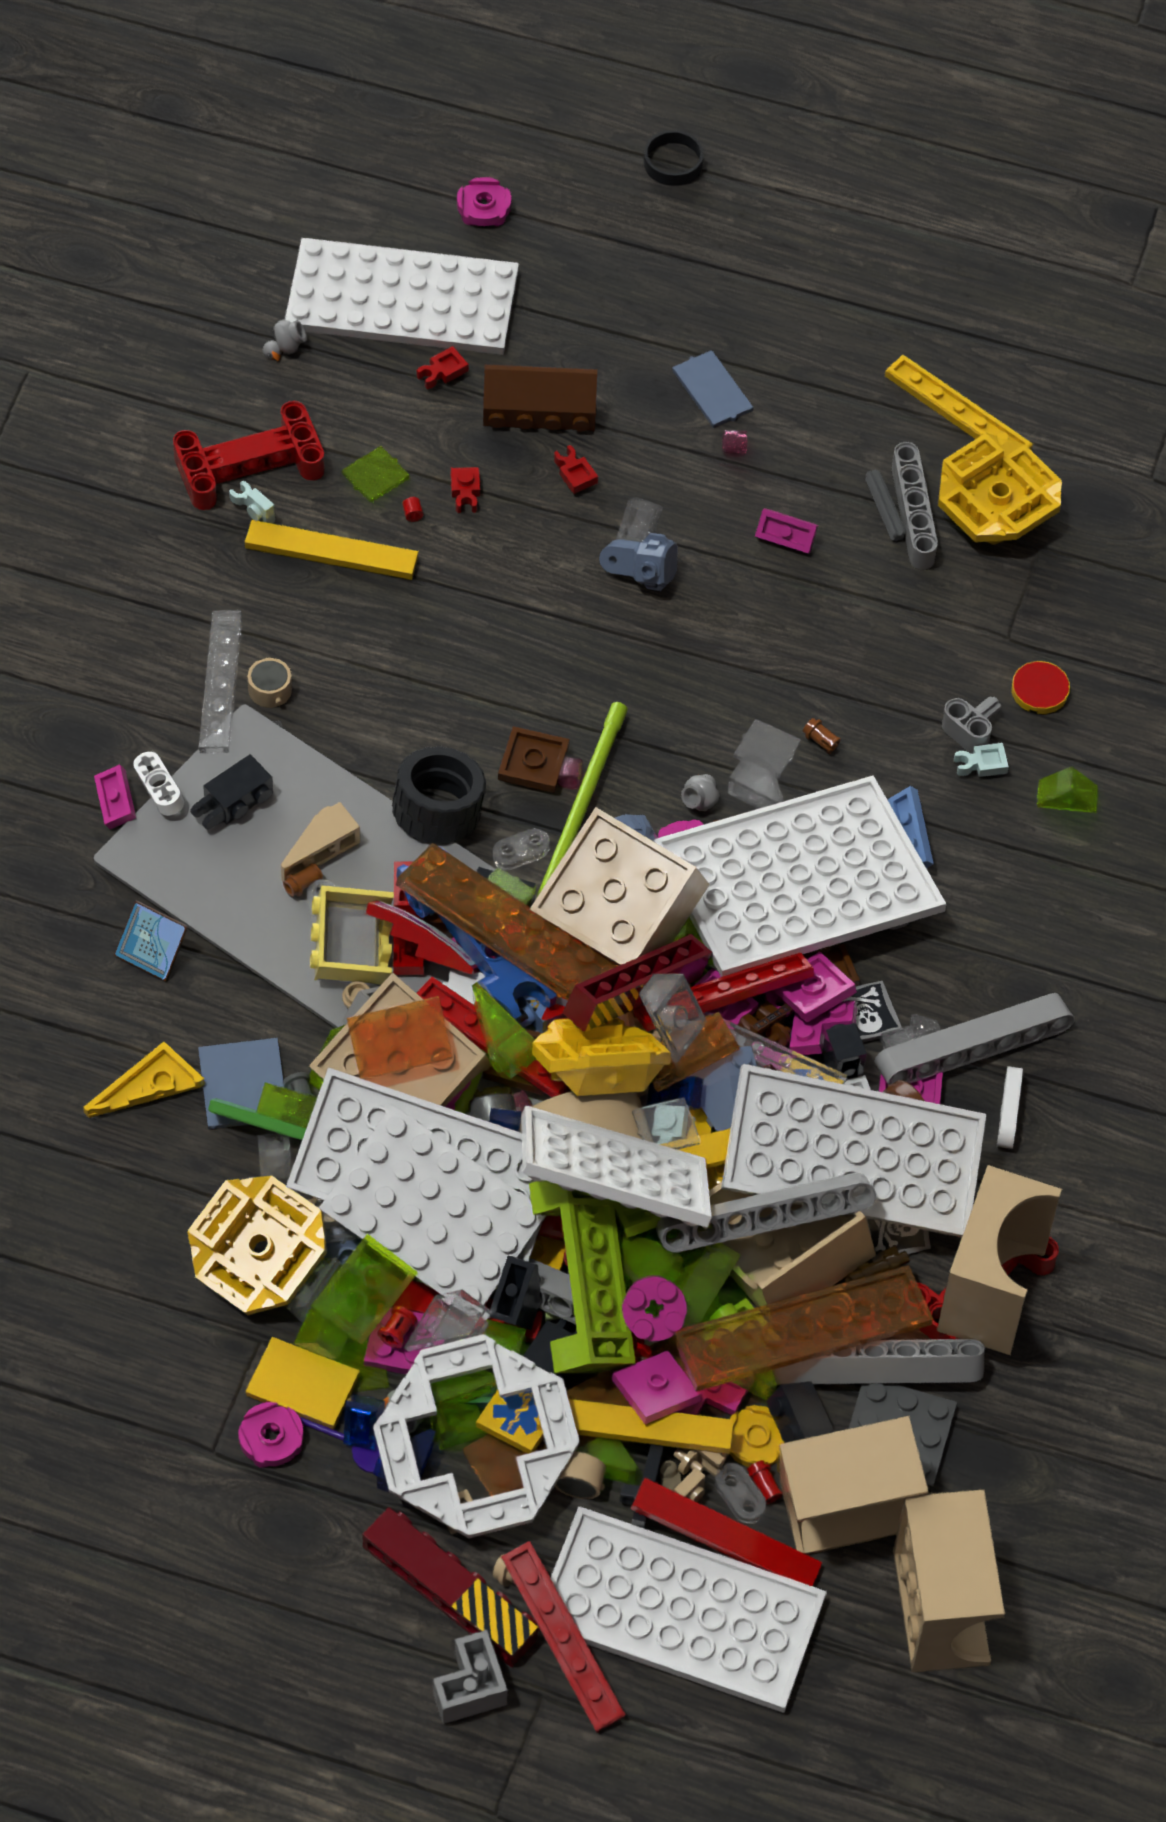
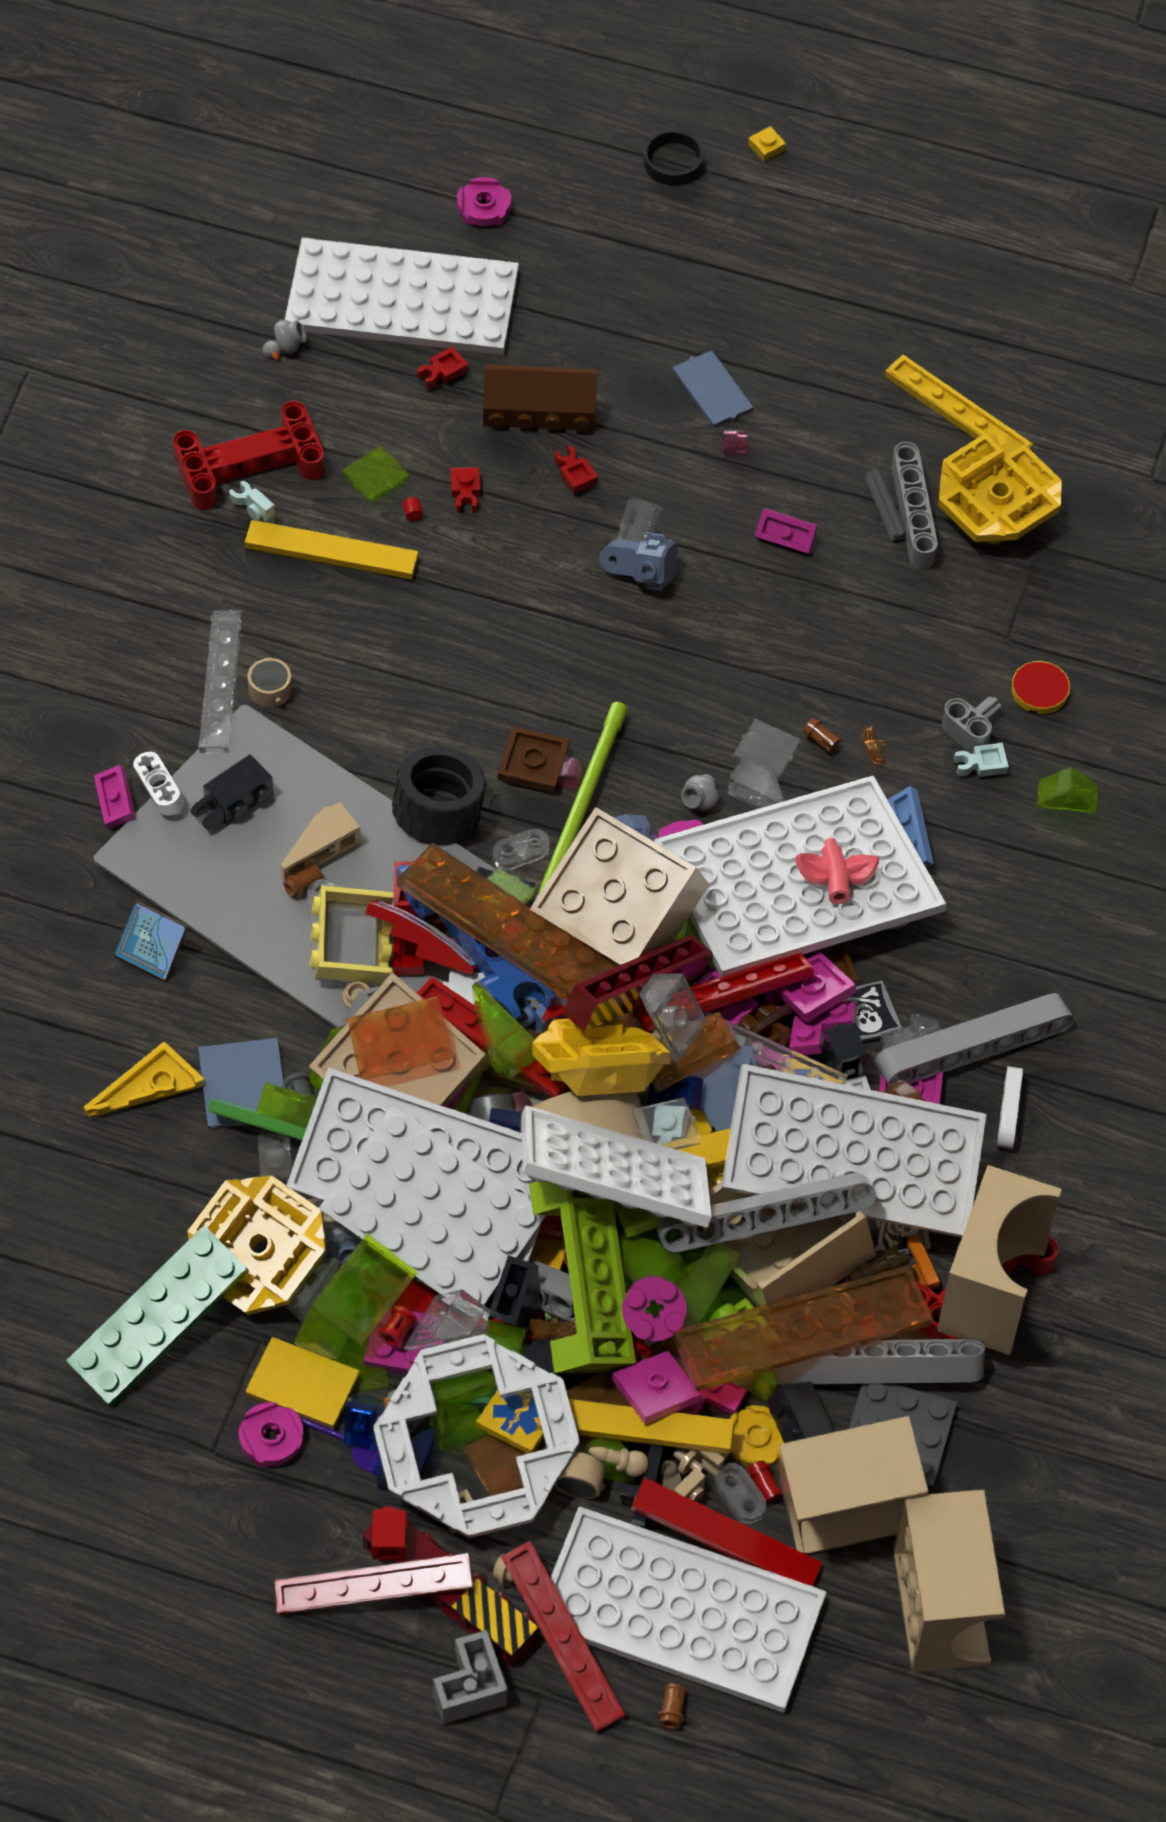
none -> plate [66,1225,249,1407]
none -> tile [275,1554,473,1615]
none -> red brick [372,1507,406,1560]
none -> clear orange piece [530,1318,577,1340]
none -> tan bar [589,1447,648,1477]
none -> dark orange pin [658,1684,686,1730]
none -> yellow plate [748,127,786,161]
none -> coral plant [795,838,879,904]
none -> clear orange piece [862,725,886,764]
none -> orange tile [907,1234,940,1290]

